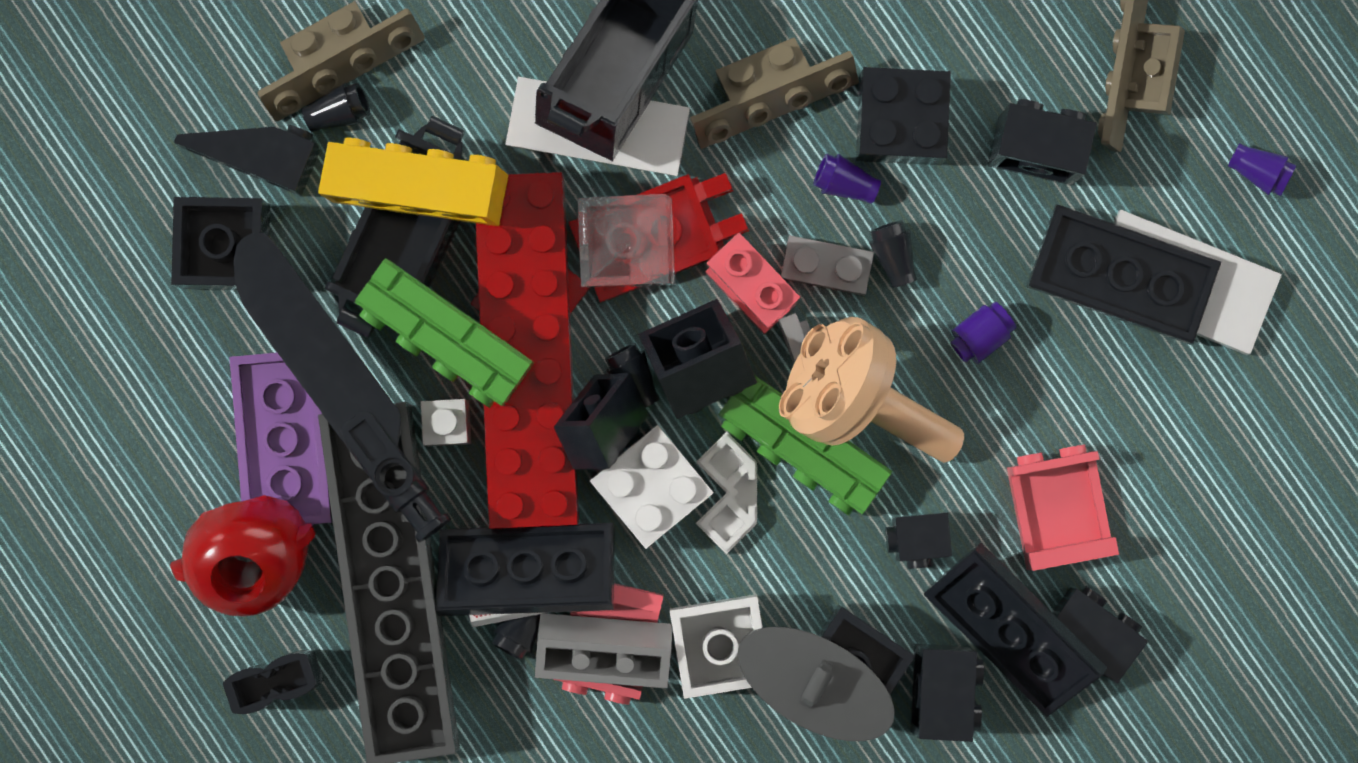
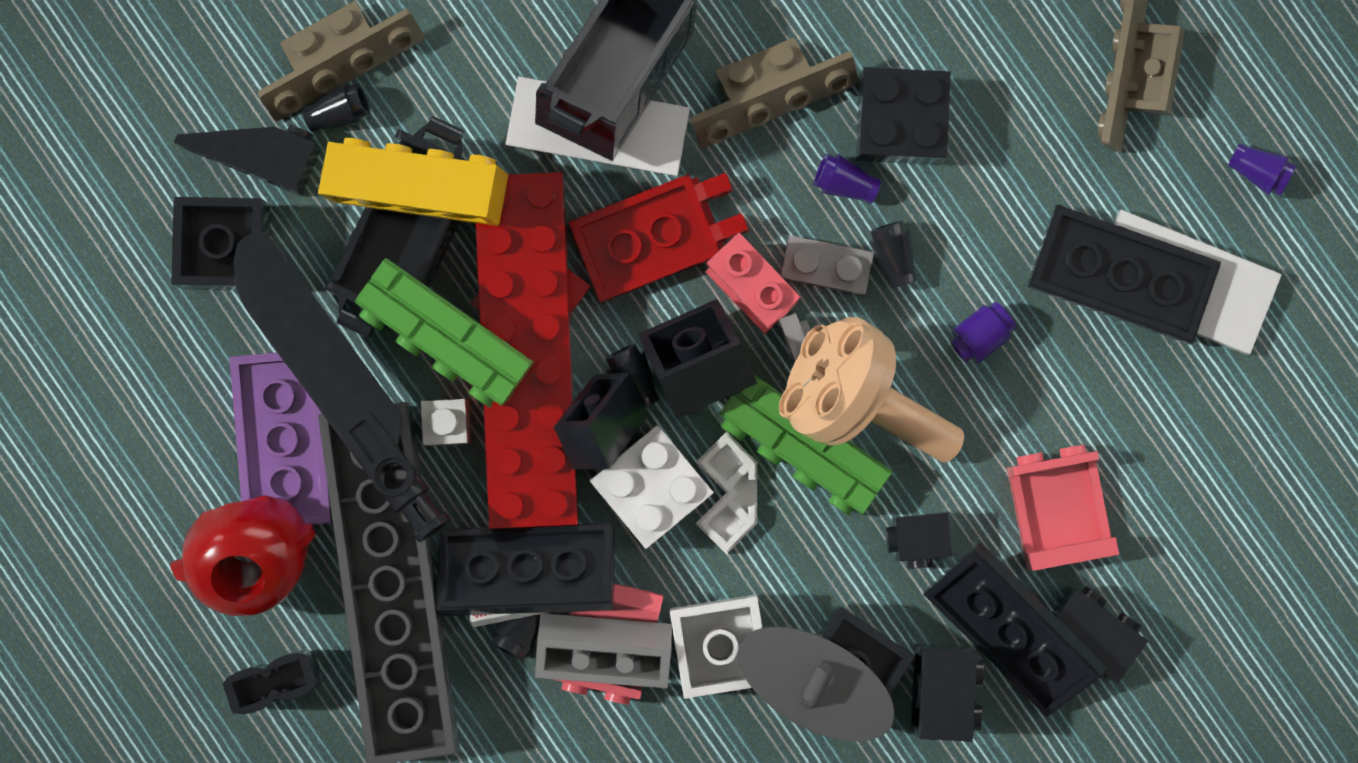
clear slope [578,194,675,287] -> none
black brick [988,99,1097,185] -> none

